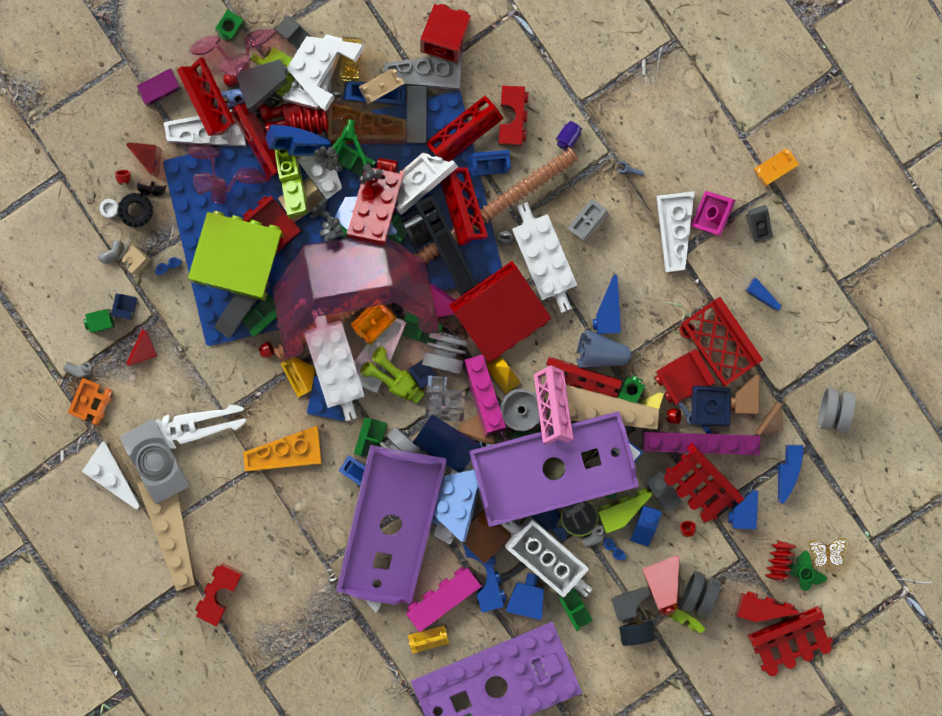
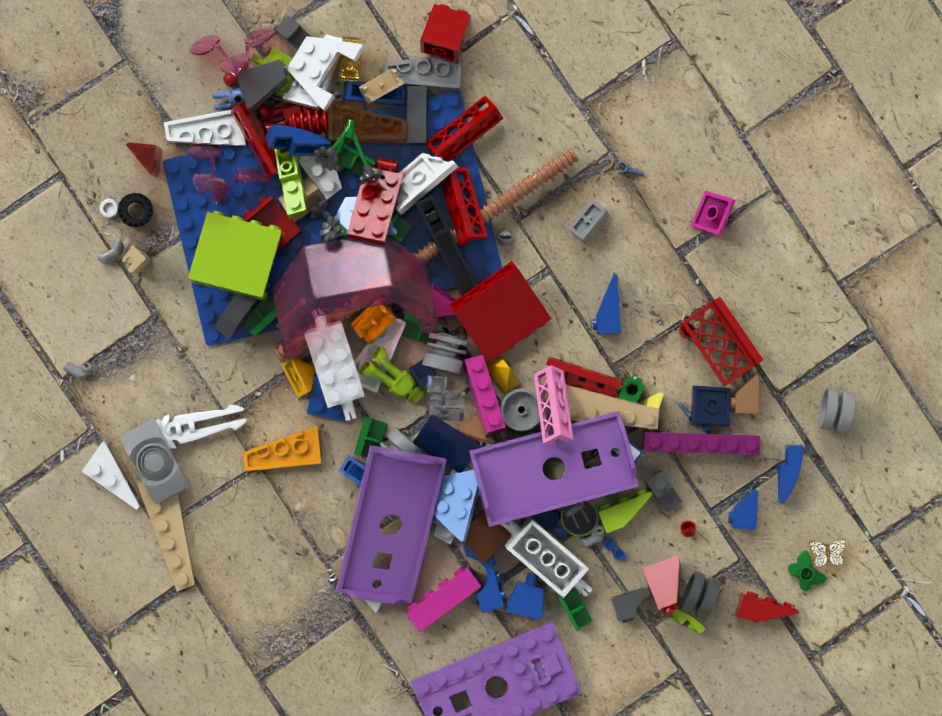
orange plate [68,378,113,425] -> none
green brick [84,309,115,333] -> none
dark blue panel [111,293,137,320] -> none
red hinge [115,170,131,185] -> none
red slope [126,329,157,366] -> none
magenta panel [137,68,181,106] -> none
black piece [137,181,166,197] -> none
blue piece [155,257,182,275] -> none
red fence [177,58,236,136] -> none
red arch [195,563,243,626] -> none
green brick [215,9,245,41] -> none
red hinge [259,341,275,358] -> none
dark grey slope [401,213,432,248] -> none
yellow hinge [408,625,449,654] -> none
blue hinge [468,150,511,177] -> none
red arch [499,85,529,146] -> none
white brick [512,202,577,313] -> none
dark purple brick [555,121,582,151] -> none
sand blue cone [576,330,632,368] -> none
black wheel [619,621,656,646] -> none
blue slope [630,505,662,547] -> none
red panel [654,349,715,405] -> none
white wing [656,191,695,272] -> none
red fence [664,443,744,522] -> none
red hinge [666,408,681,424] -> none
blue slope [745,277,782,311] -> none
dark grey slope [746,205,773,242] -> none
red fence [747,606,833,676] -> none
light orange hinge [753,148,799,187] -> none
medium nougat slope [754,402,783,435] -> none
red piece [765,540,796,582] -> none

